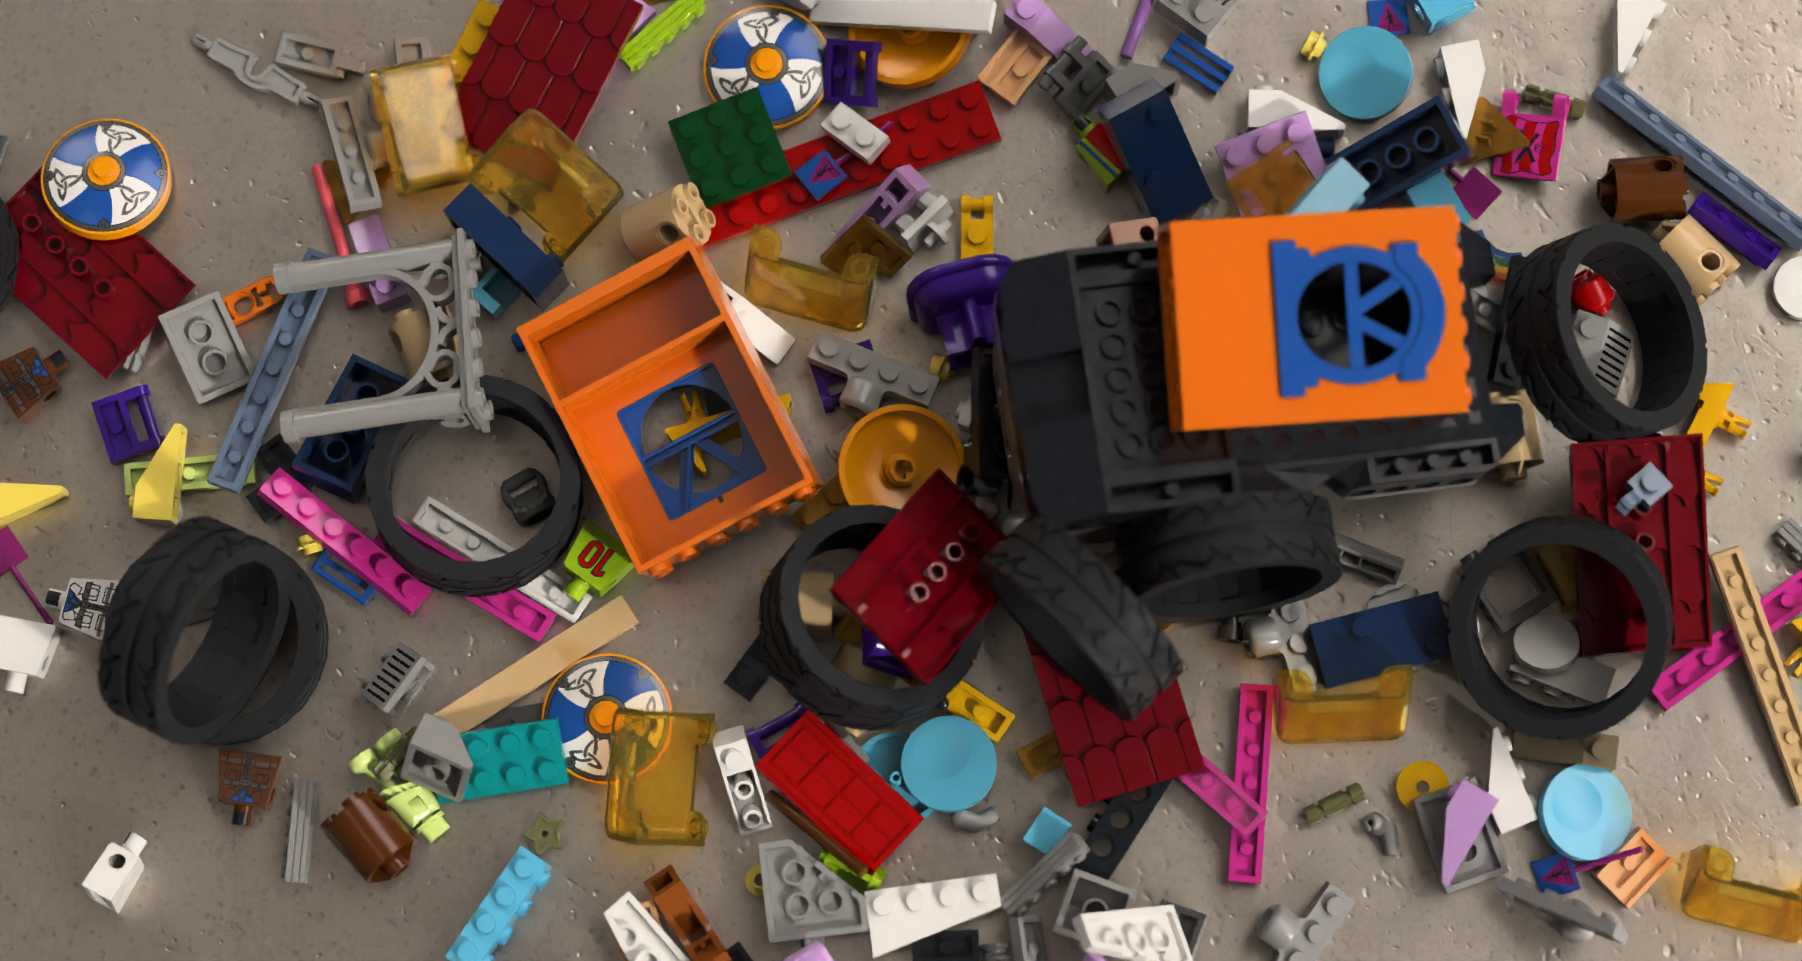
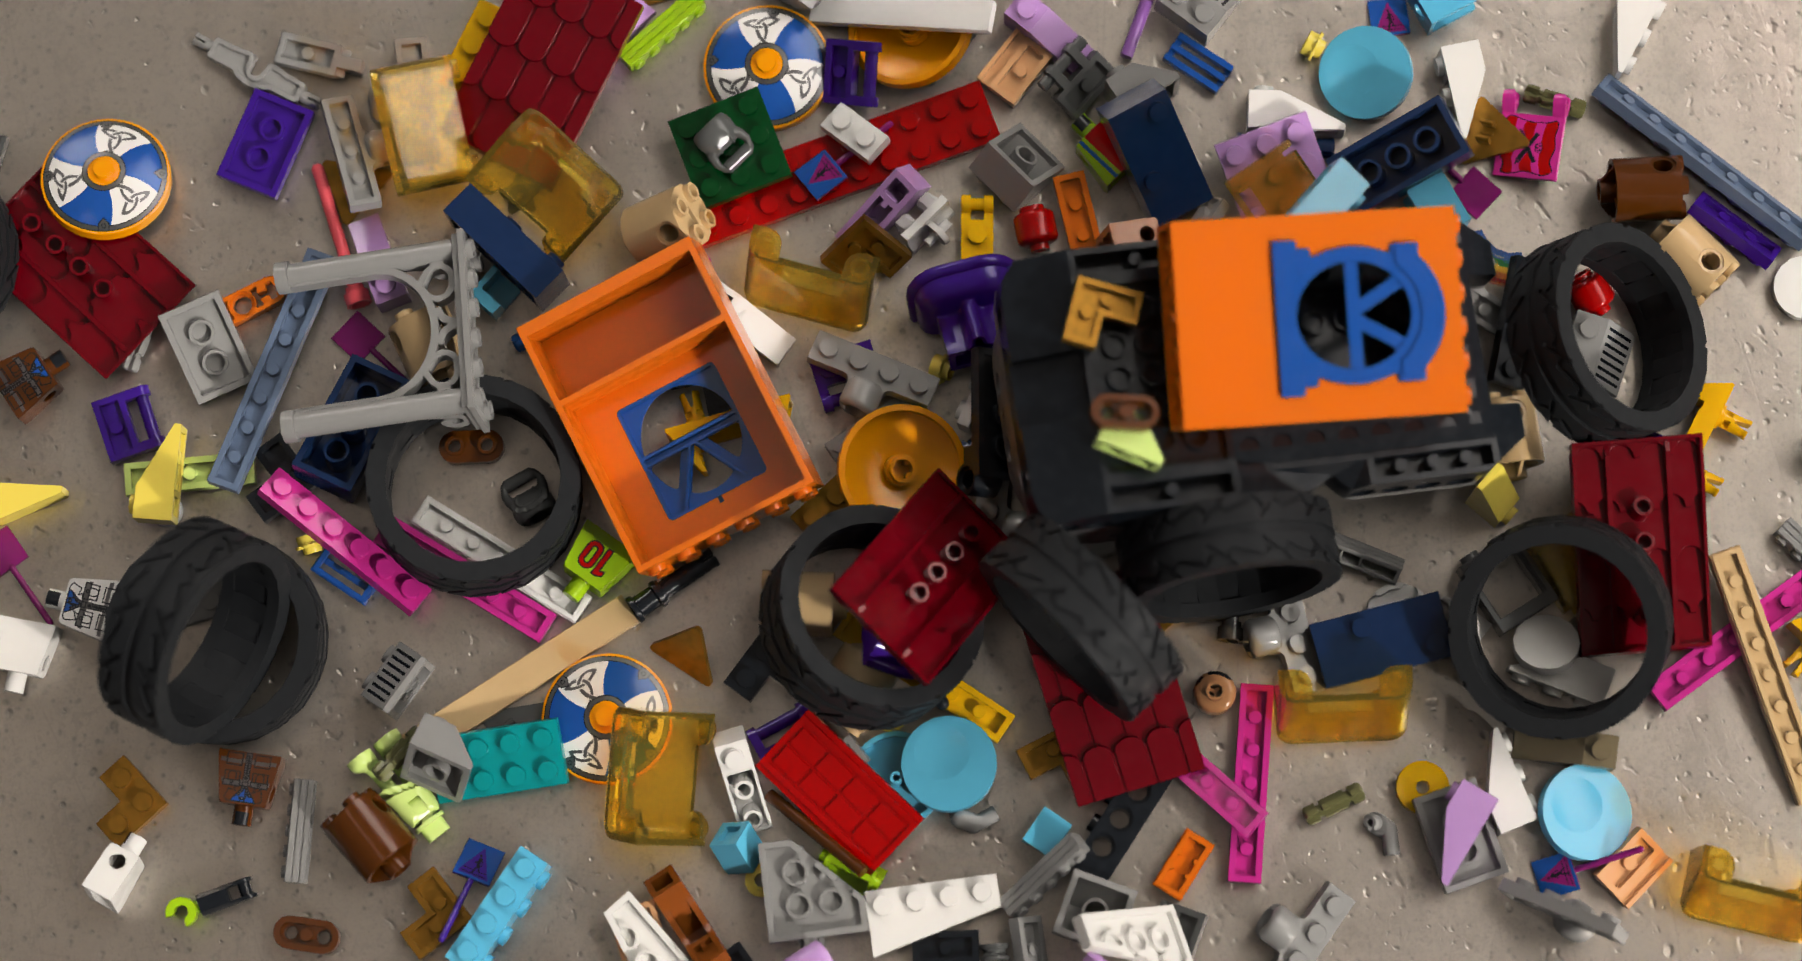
olive plate [523,812,565,855] -> none
sand blue plate [1614,462,1673,517] -> none
none -> pearl gold plate [96,755,169,846]
none -> black piece [165,876,258,927]
none -> dark purple plate [216,88,316,201]
none -> reddish brown plate [273,915,341,954]
none -> magenta piece [331,310,408,379]
none -> pearl gold plate [400,866,472,960]
none -> reddish brown plate [439,430,505,465]
none -> piece [439,838,505,942]
none -> black pin [625,547,720,623]
none -> pearl gold piece [650,625,713,686]
none -> dark grey piece [693,112,754,173]
none -> medium azure panel [709,821,762,874]
none -> light grey slope [968,123,1065,212]
none -> red head [1013,204,1058,254]
none -> orange plate [1052,170,1100,249]
none -> pearl gold plate [1061,275,1144,351]
none -> reddish brown plate [1089,393,1160,432]
none -> yellowish green slope [1092,409,1164,473]
none -> orange plate [1152,828,1215,902]
none -> medium nougat head [1193,671,1236,716]
none -> light yellow slope [1465,462,1520,528]

